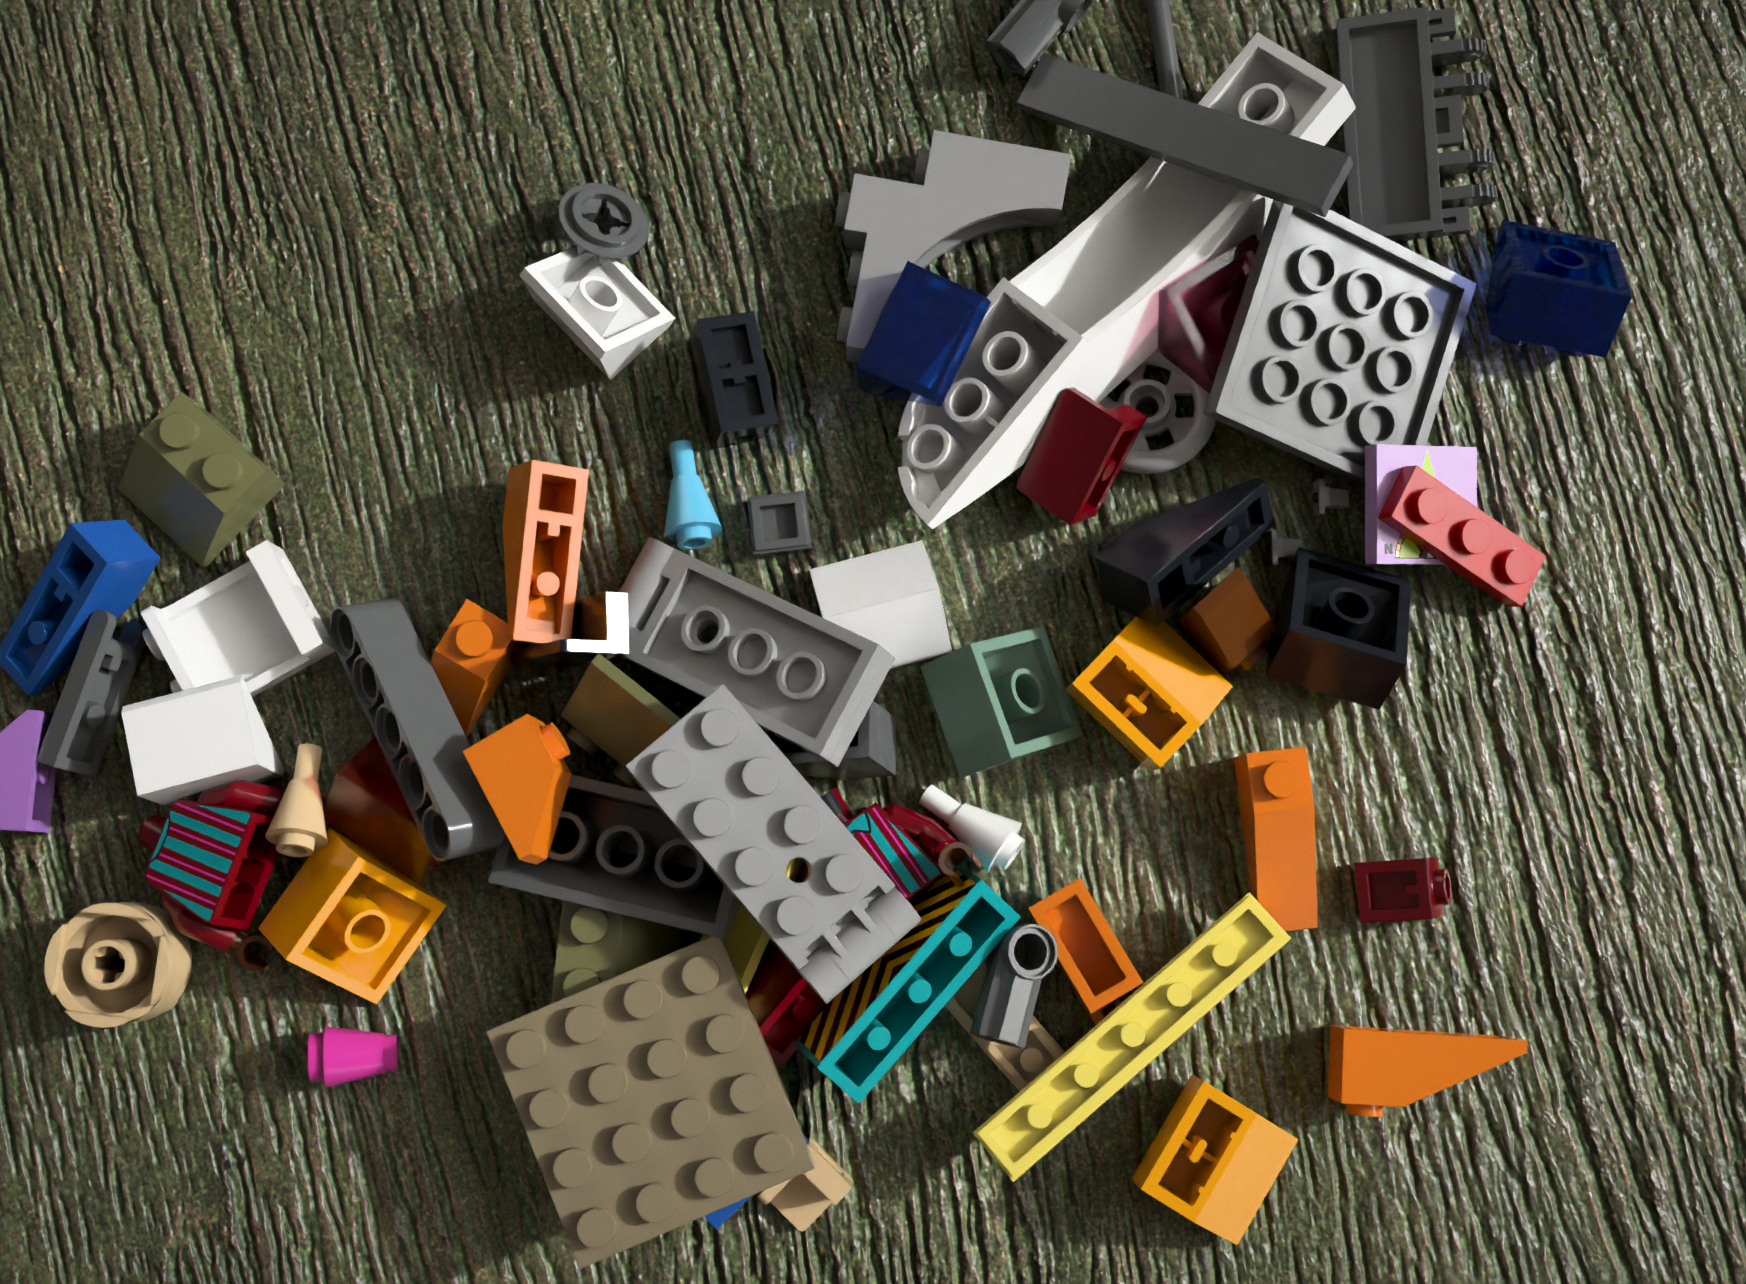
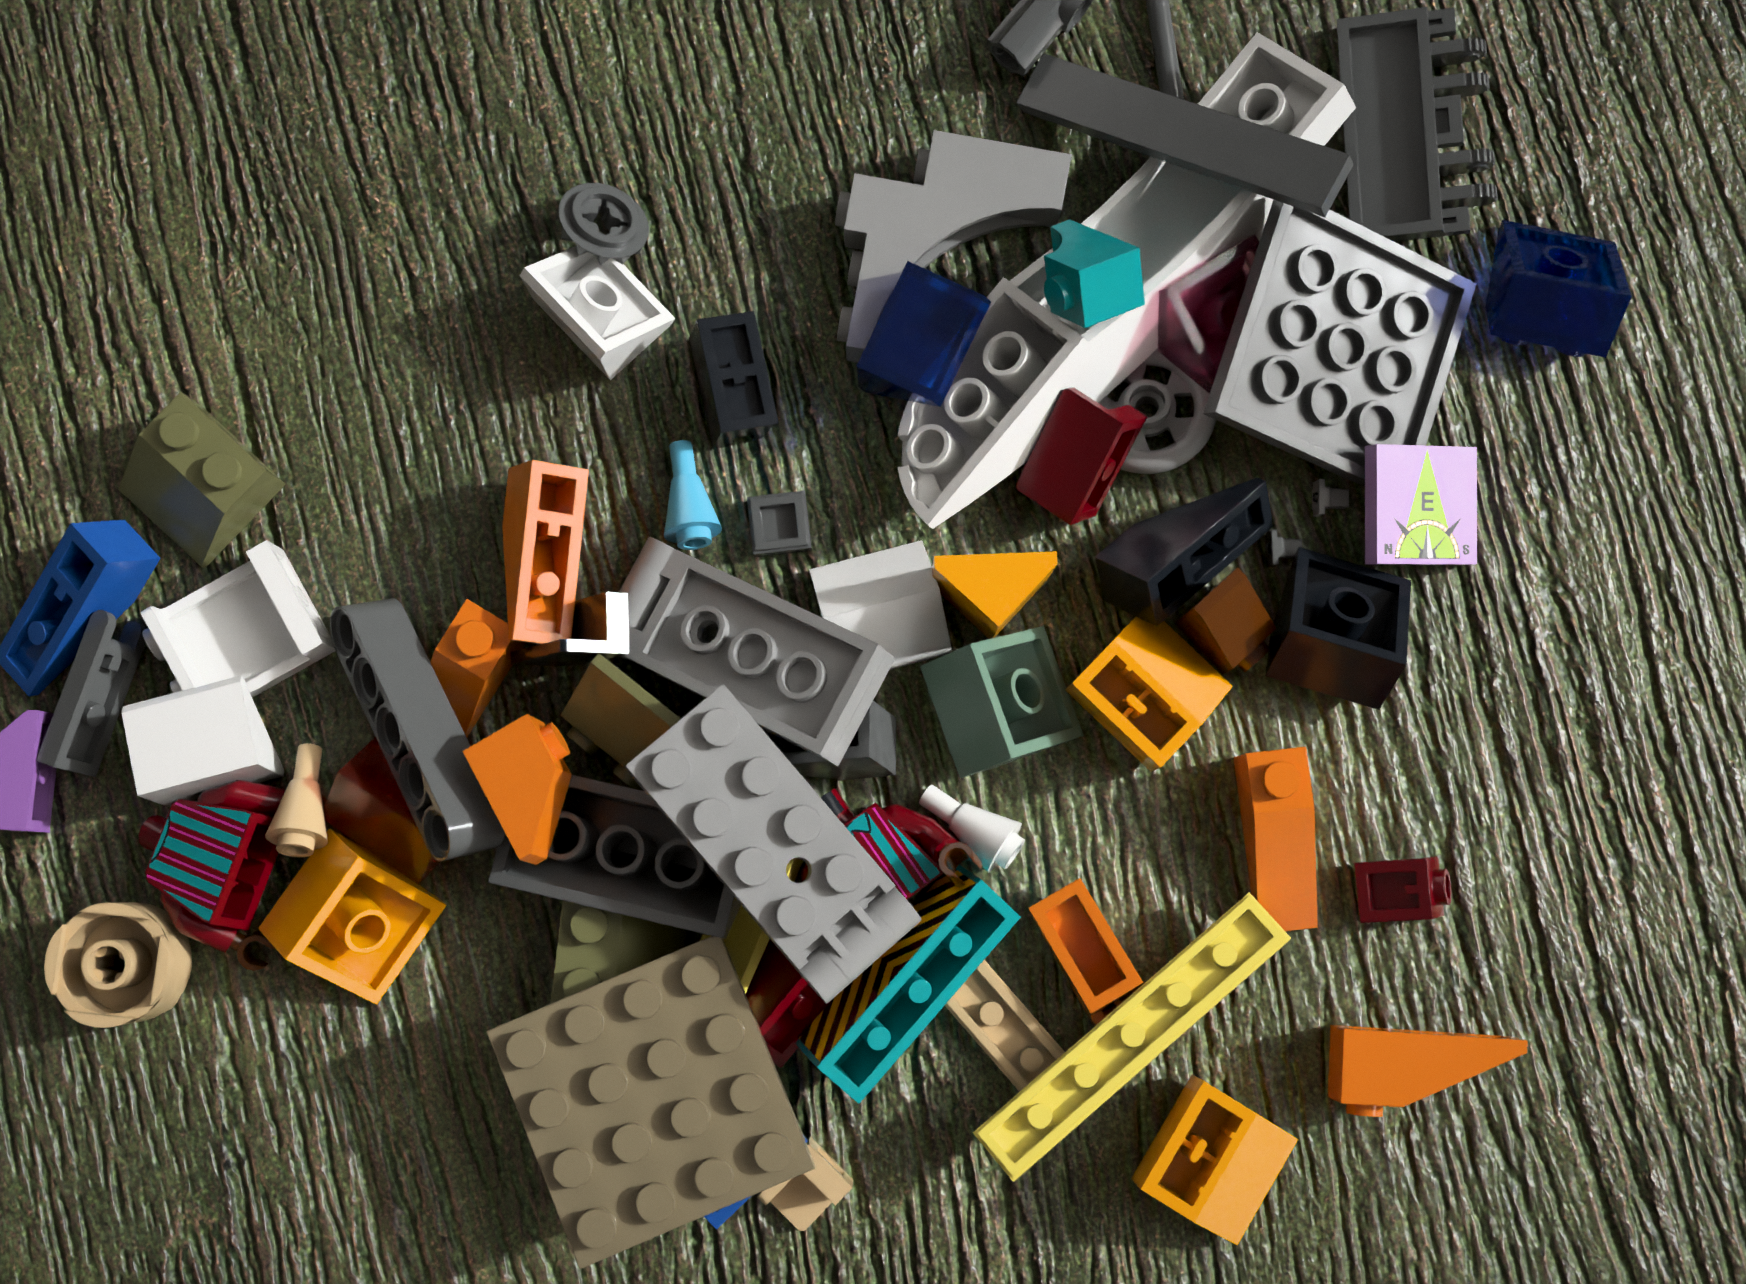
dark pink cone [308,1026,398,1088] -> none
dark grey piece [970,924,1058,1048] -> none
plate [1378,465,1546,607] -> none
none -> light orange slope [932,551,1058,639]
none -> teal arch [1044,219,1145,328]

